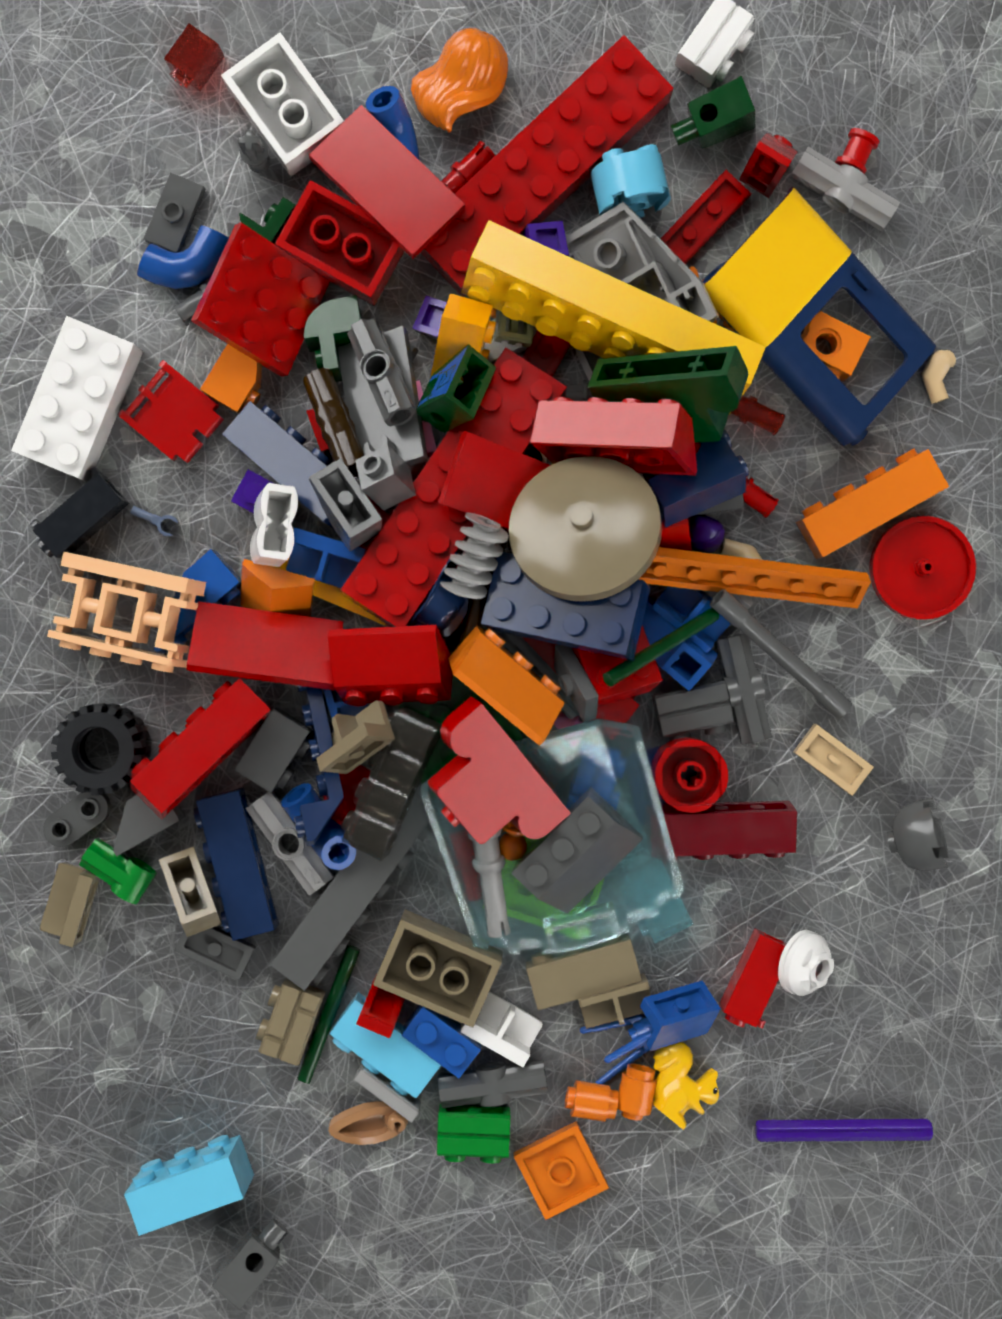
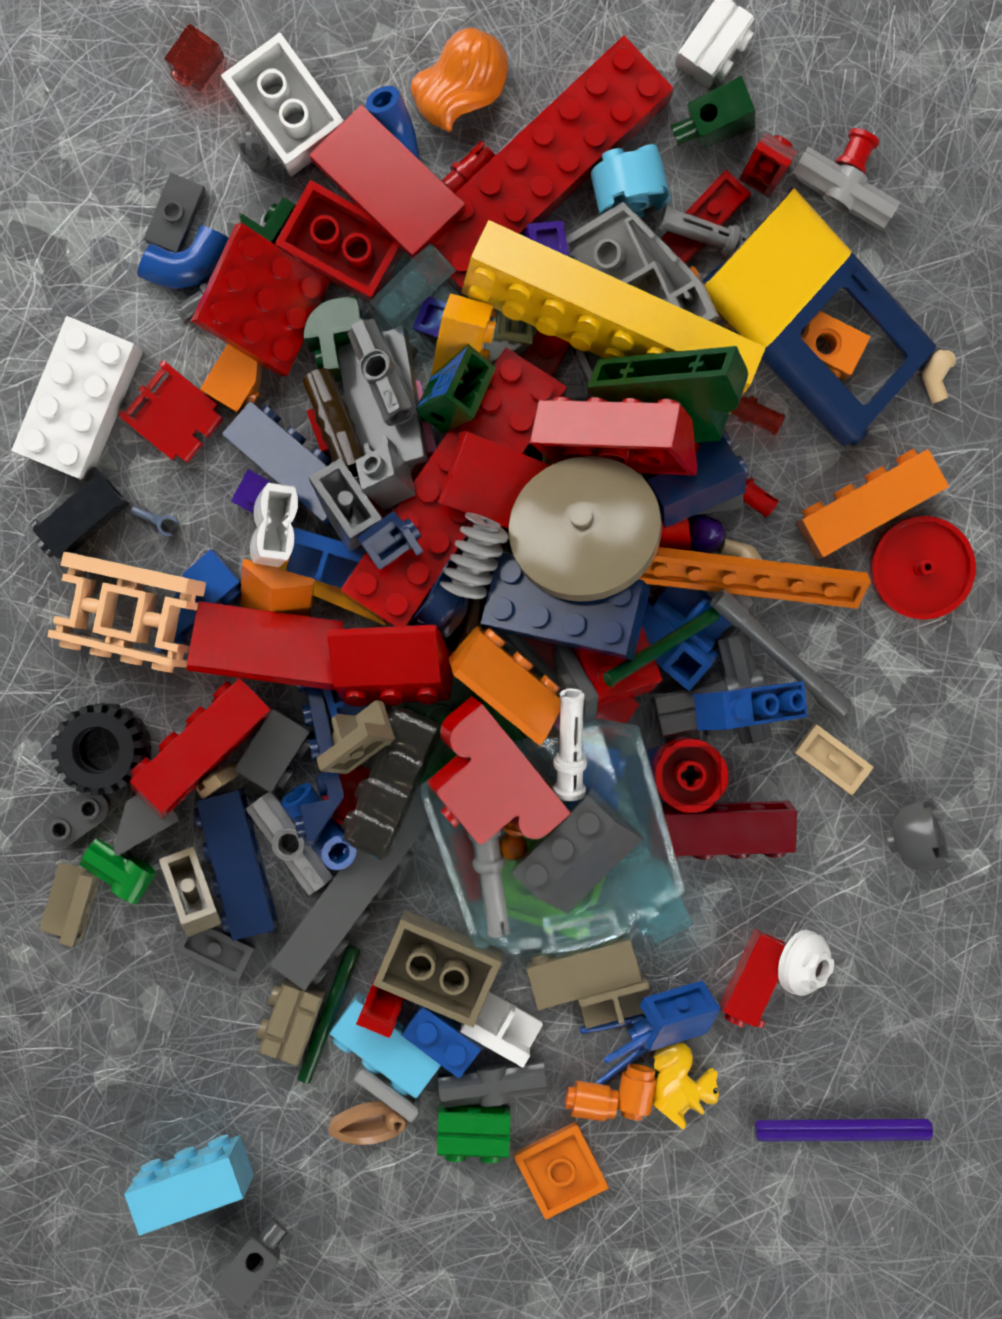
none -> tan tile [196,763,240,799]
none -> dark blue bracket [356,511,424,570]
none -> clear light blue piece [370,243,456,329]
none -> white pin [553,689,587,801]
none -> light grey pin [658,206,750,258]
none -> blue slope [693,681,808,731]

